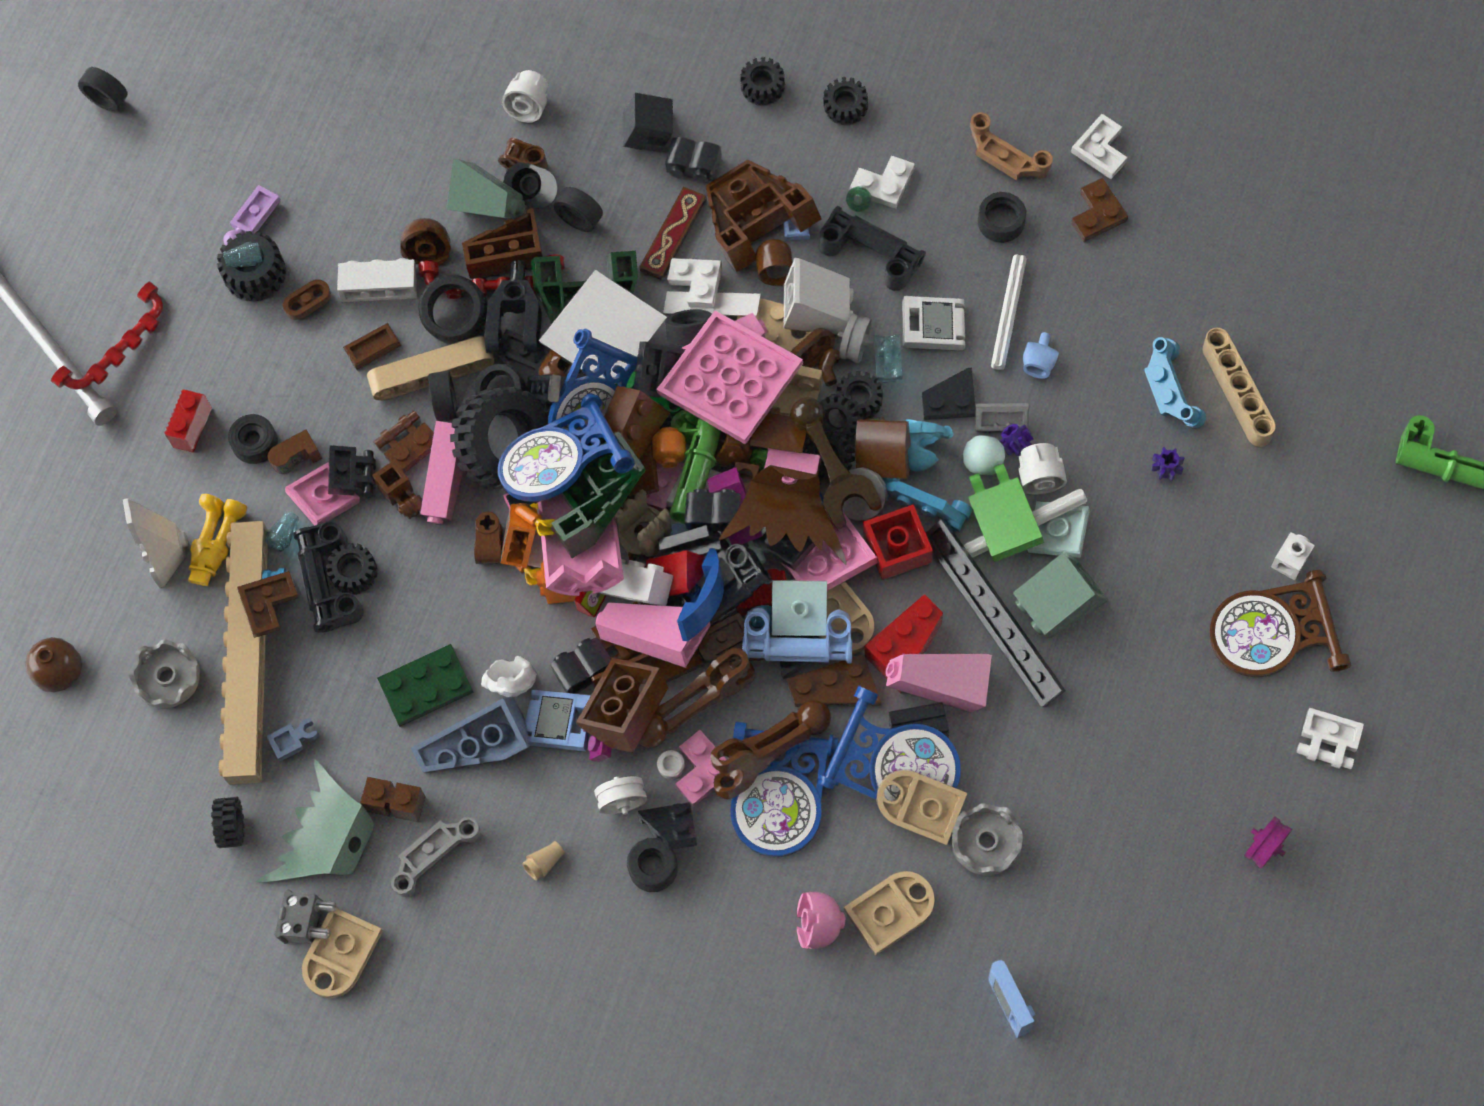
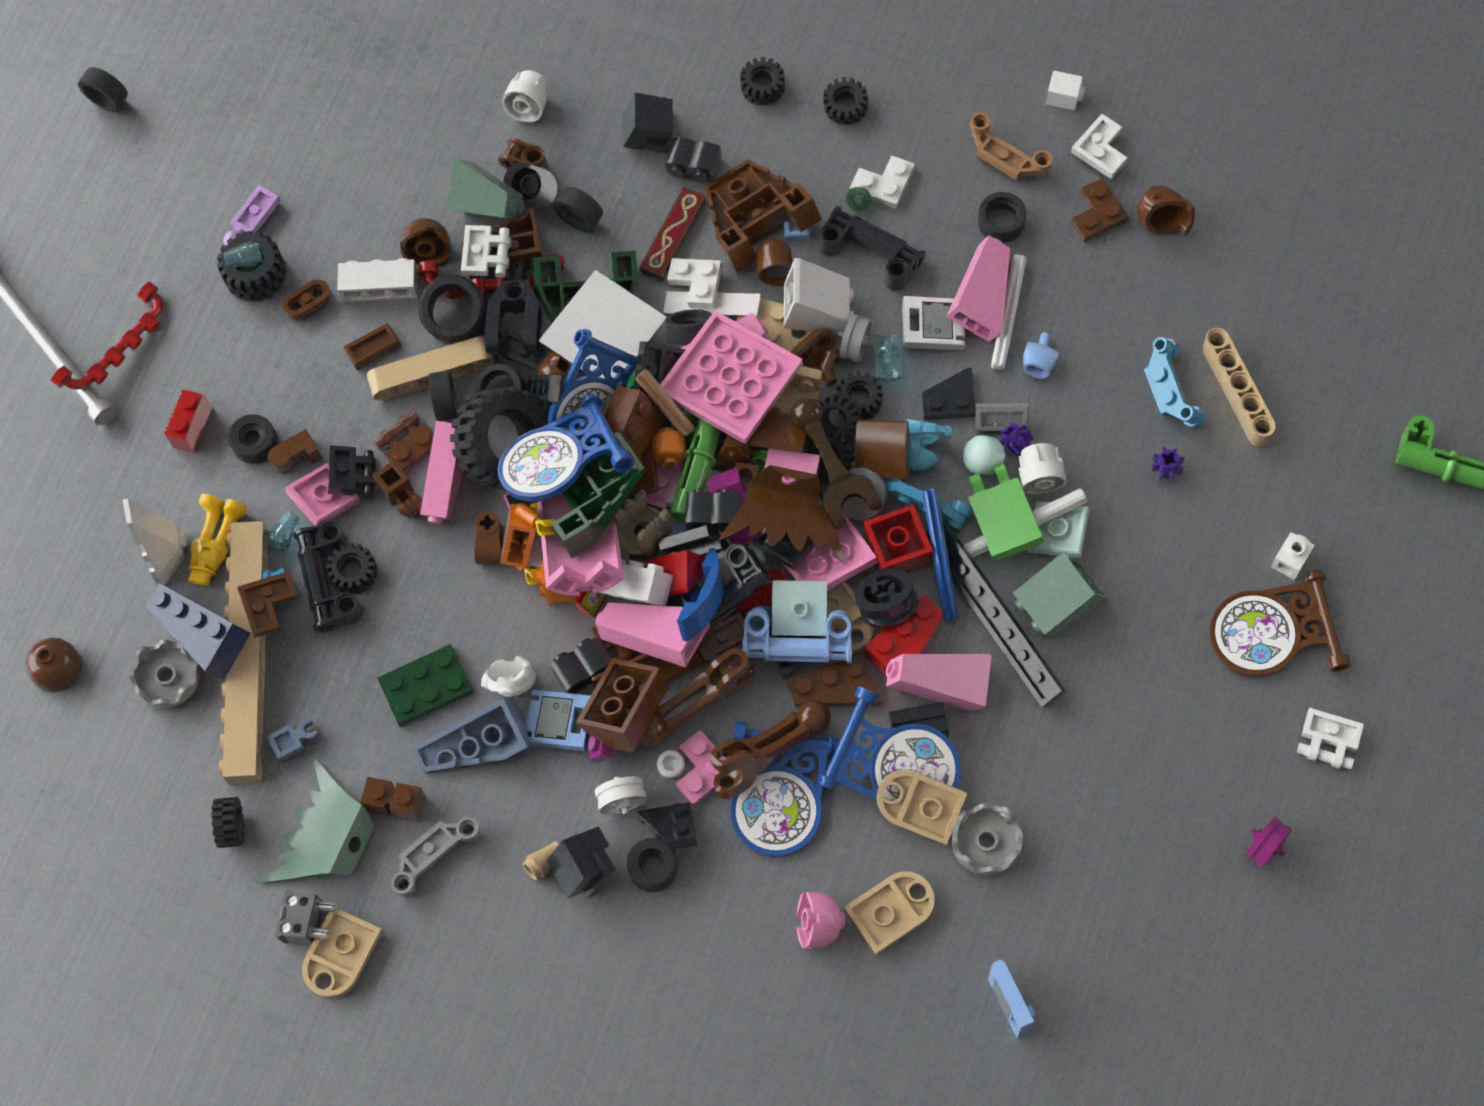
none -> wedge [146,583,251,680]
none -> white plate [461,225,511,278]
none -> black plate [547,826,616,898]
none -> medium nougat axle [636,369,694,436]
none -> black wheel [854,569,919,628]
none -> blue axle [922,489,958,621]
none -> bright pink slope [946,236,1010,343]
none -> white brick [1046,70,1085,111]
none -> reddish brown helmet [1137,185,1195,236]

